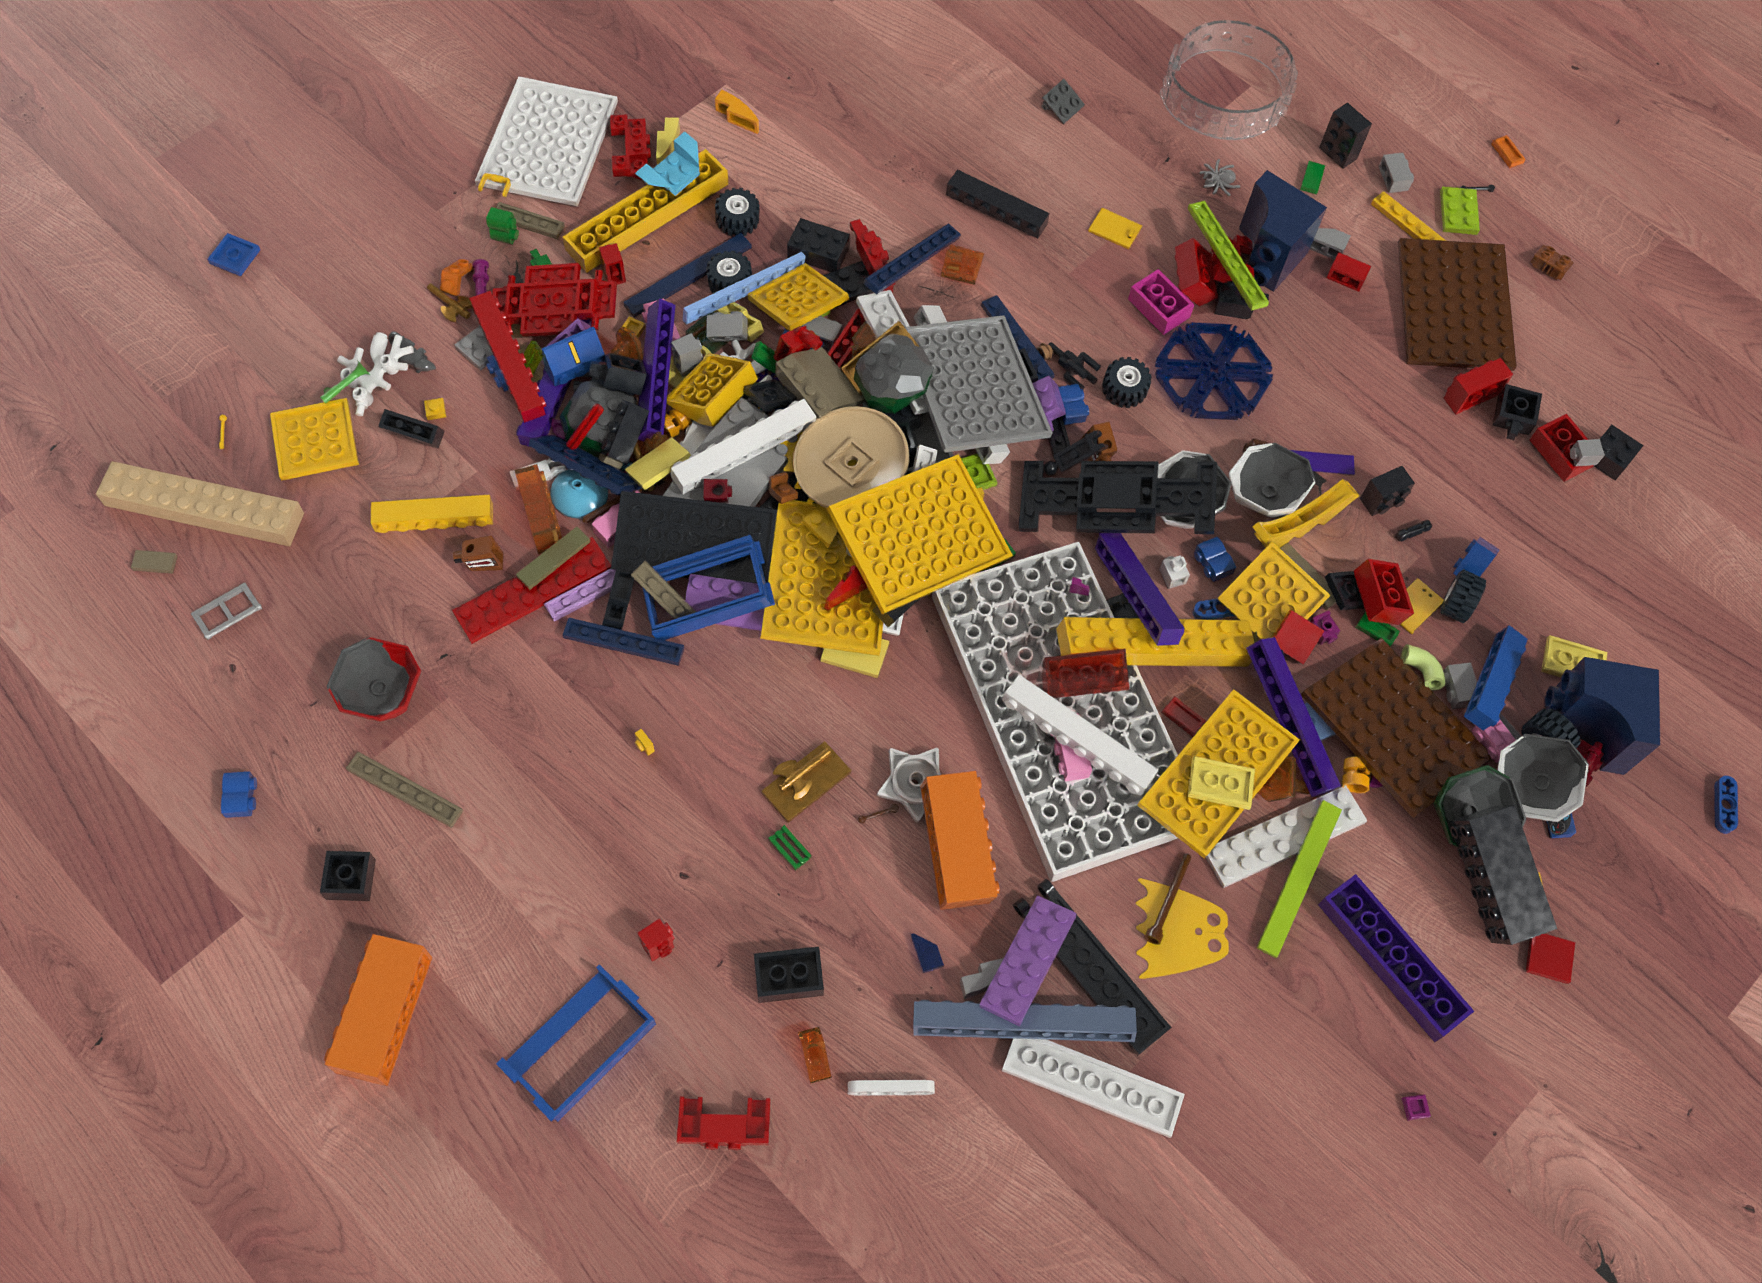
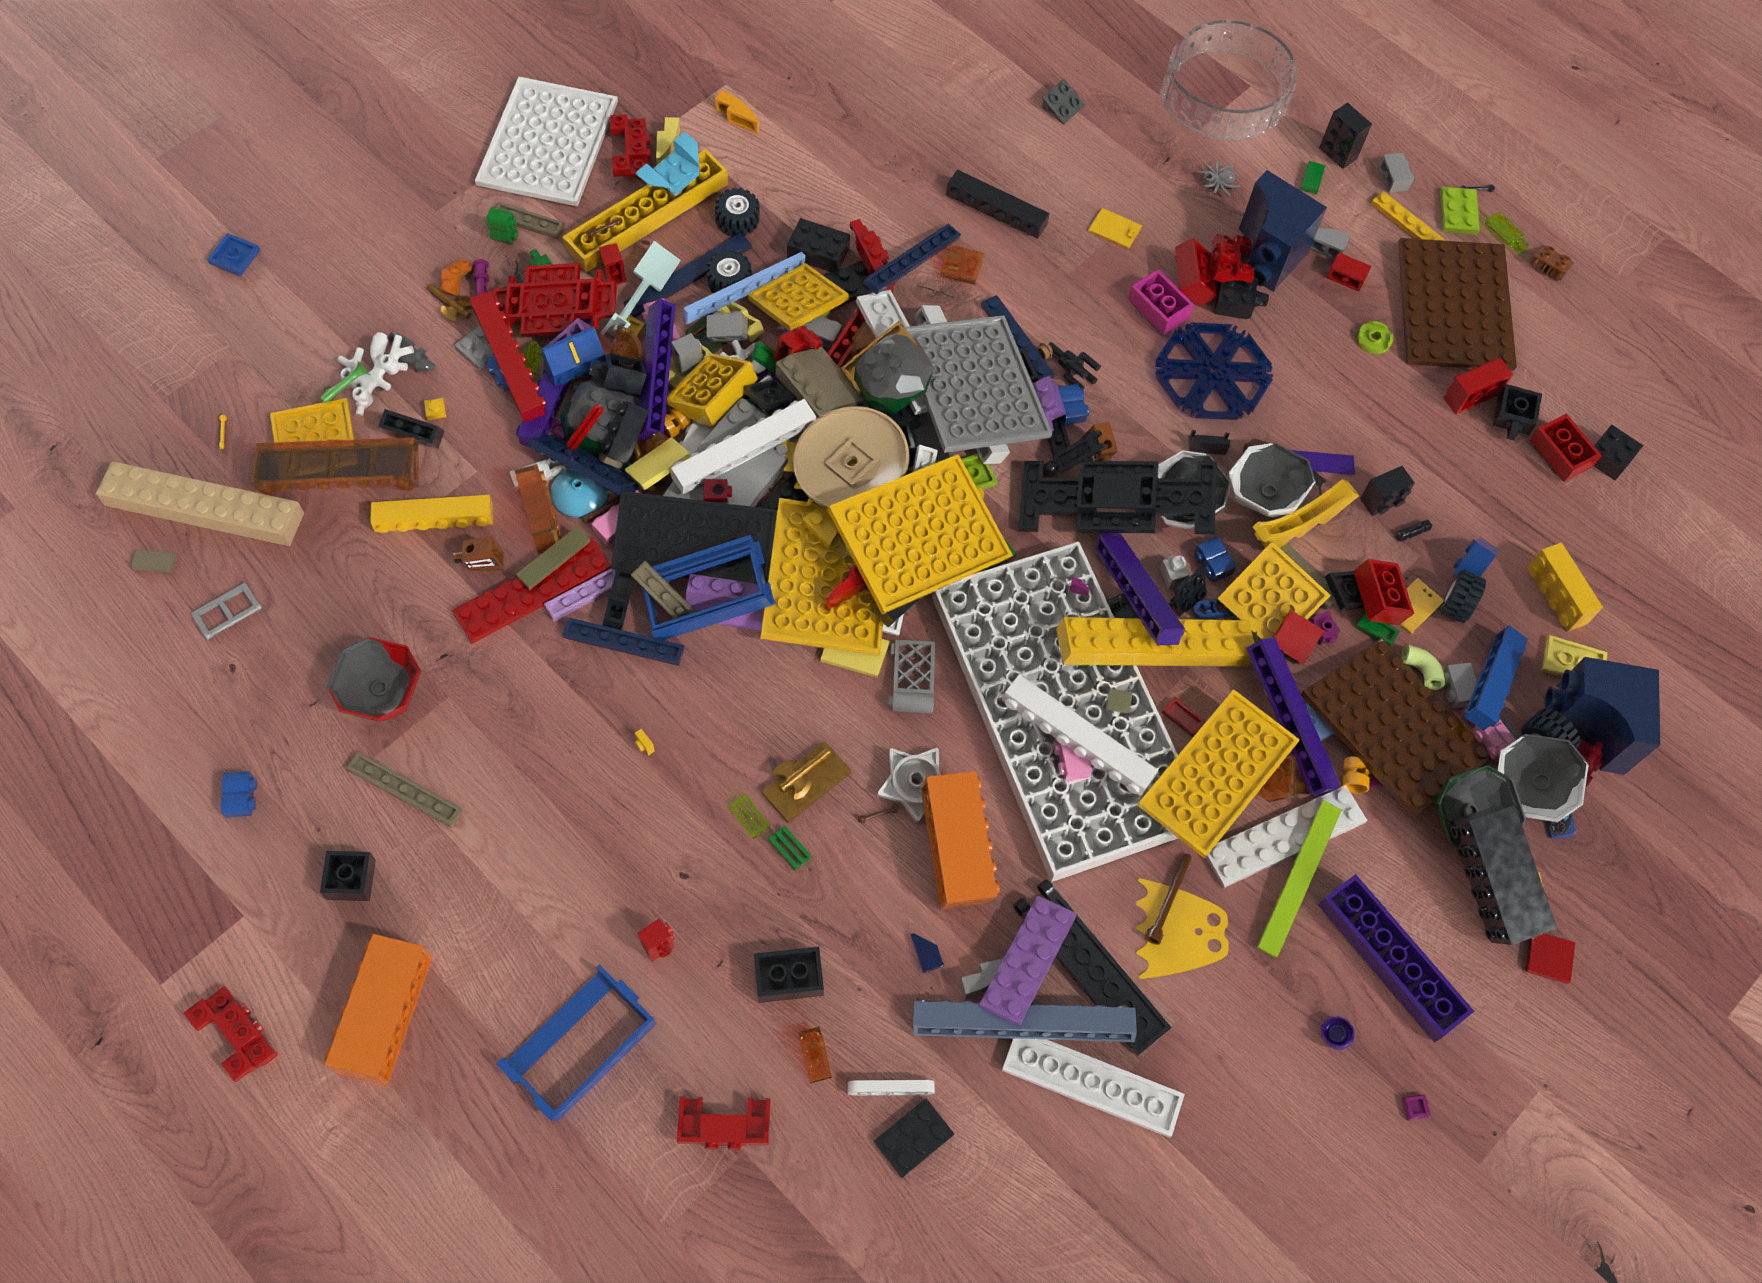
yellow piece [478,173,511,197] -> none
dark orange bracket [769,472,798,504] -> none
clear red slope [1042,648,1130,698] -> none
black wheel [1102,357,1152,408] -> none
light yellow tile [1187,756,1255,810] -> none
lime tile [1188,200,1269,311] -> none
orange tile [1491,135,1526,168] -> none
light grey brick [1570,439,1605,466] -> none
blue beam [1714,776,1738,834] -> none
none -> red bracket [184,986,278,1082]
none -> window [251,438,419,496]
none -> reddish brown hinge [587,218,622,238]
none -> light aqua piece [601,241,681,344]
none -> clear neon green tile [729,794,770,839]
none -> black plate [874,1098,955,1179]
none -> light grey piece [888,640,935,714]
none -> olive sticker [1106,689,1132,714]
none -> black hinge [1169,567,1207,617]
none -> black hinge [1188,430,1230,455]
none -> dark purple hair [1321,1016,1355,1050]
none -> lime tile [1356,321,1394,354]
none -> clear neon green hinge [1485,212,1529,254]
none -> yellow brick [1527,542,1603,632]

